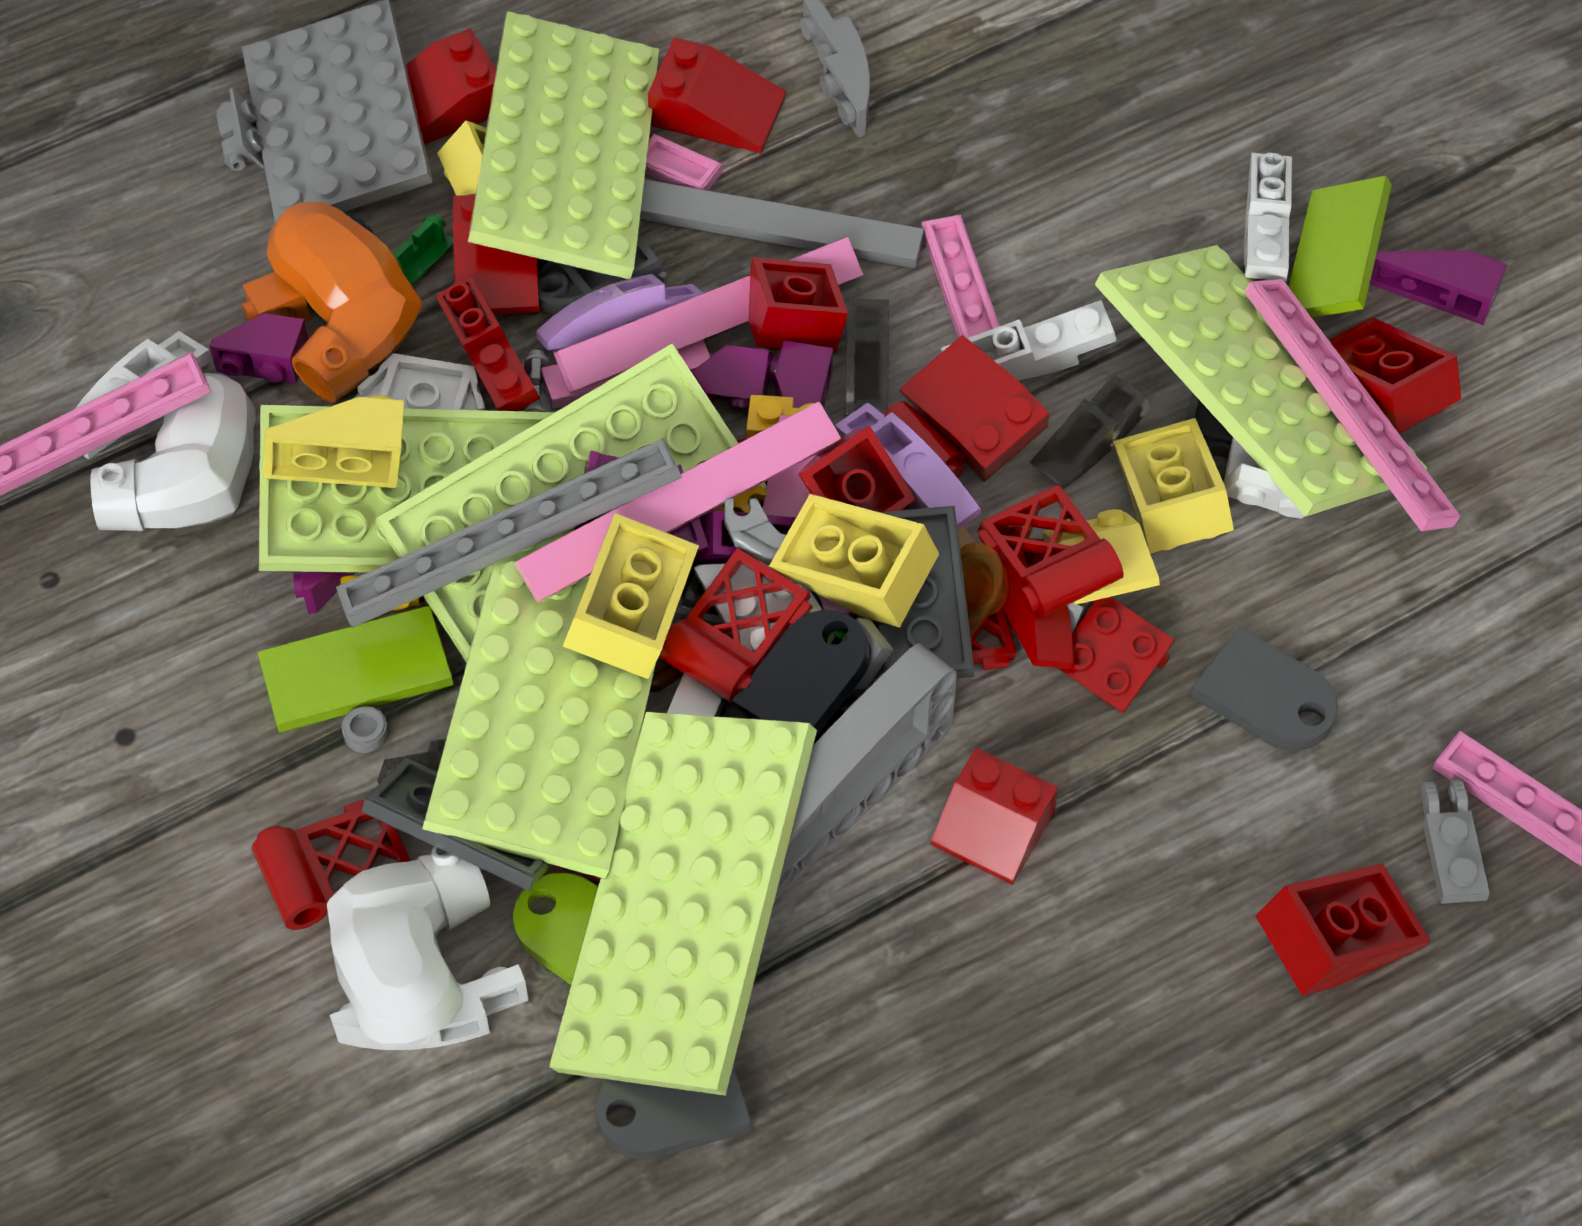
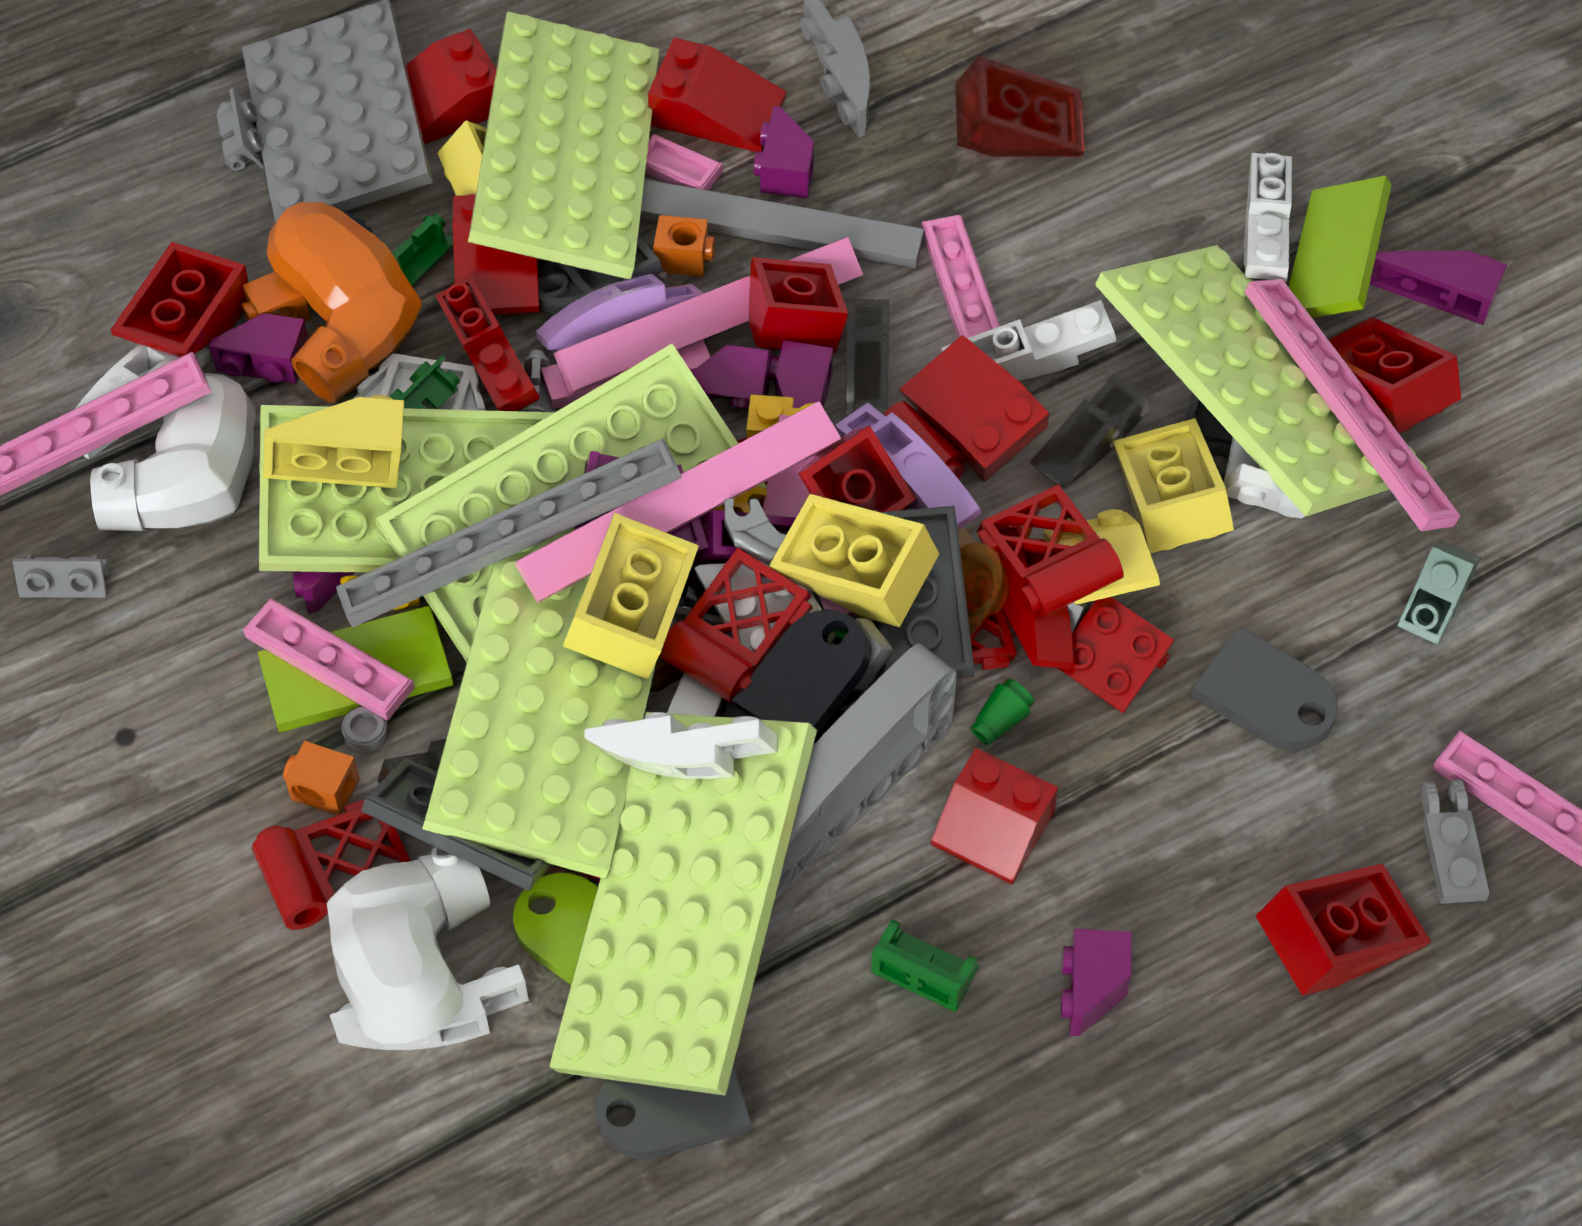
none -> light grey hinge [12,554,110,598]
none -> red slope [110,241,249,357]
none -> bright pink tile [243,598,414,721]
none -> orange brick [283,740,360,816]
none -> green hinge [389,355,460,409]
none -> white slope [585,712,778,779]
none -> orange brick [653,215,715,277]
none -> magenta slope [754,106,814,198]
none -> green hinge [871,919,979,1012]
none -> clear red slope [955,56,1085,157]
none -> green cone [970,678,1034,746]
none -> magenta slope [1061,929,1132,1036]
none -> sand green slope [1397,540,1481,644]

